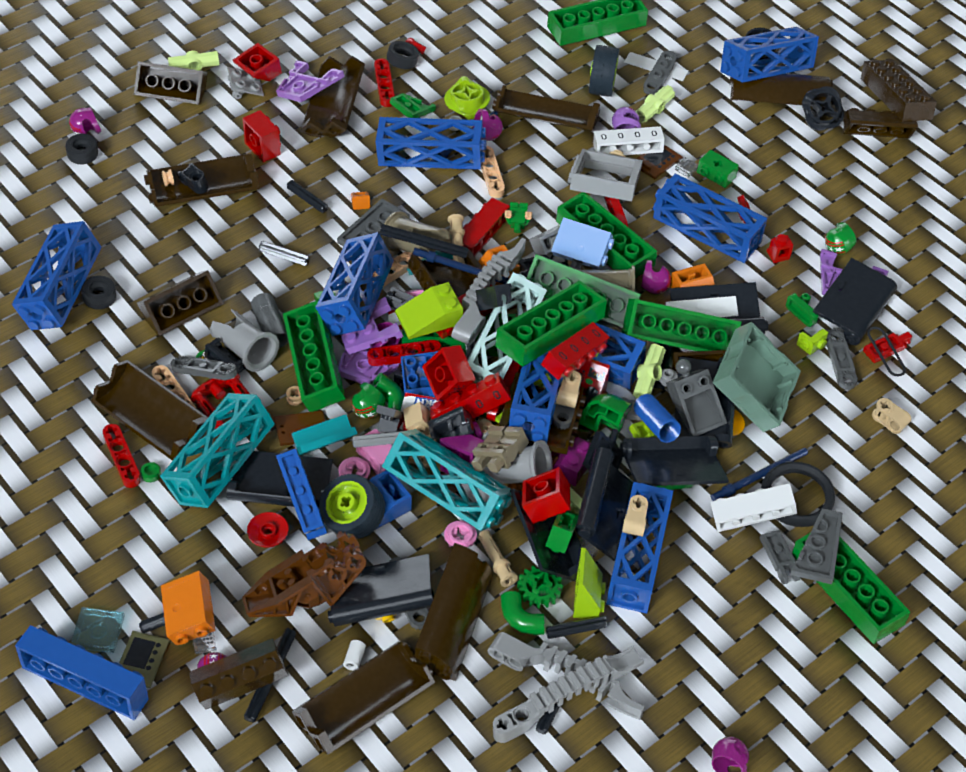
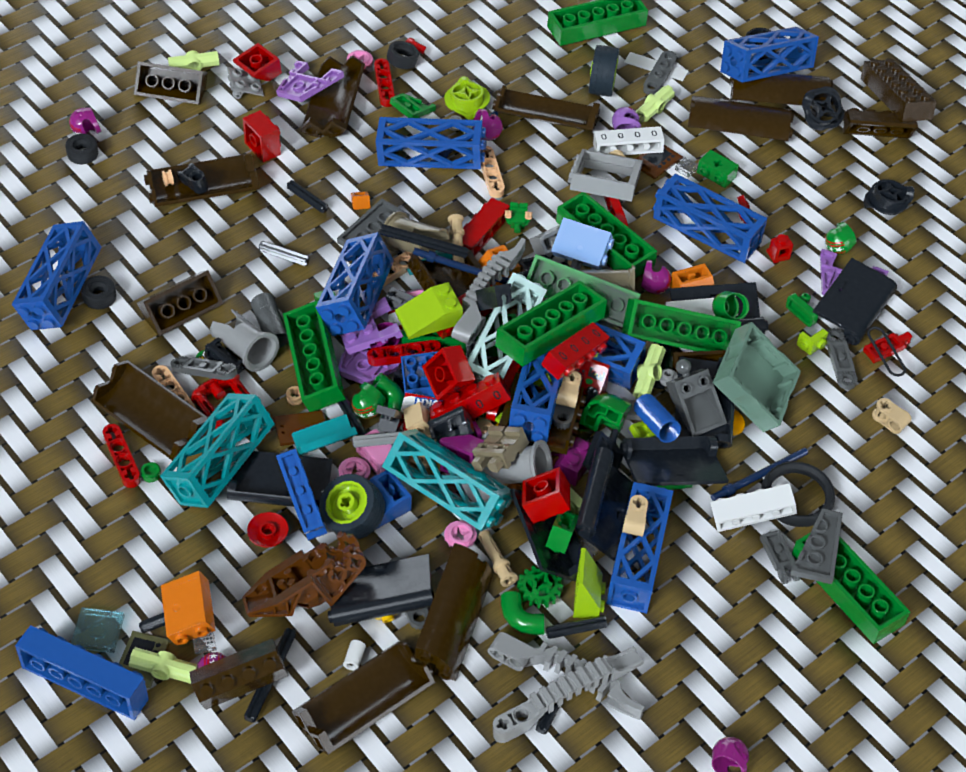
none -> yellowish green piece [129,647,197,684]
none -> black axle [338,396,367,436]
none -> bright pink gear [347,50,373,70]
none -> dark brown cylinder [687,95,794,142]
none -> green helmet [712,291,749,321]
none -> black piece [863,179,915,215]

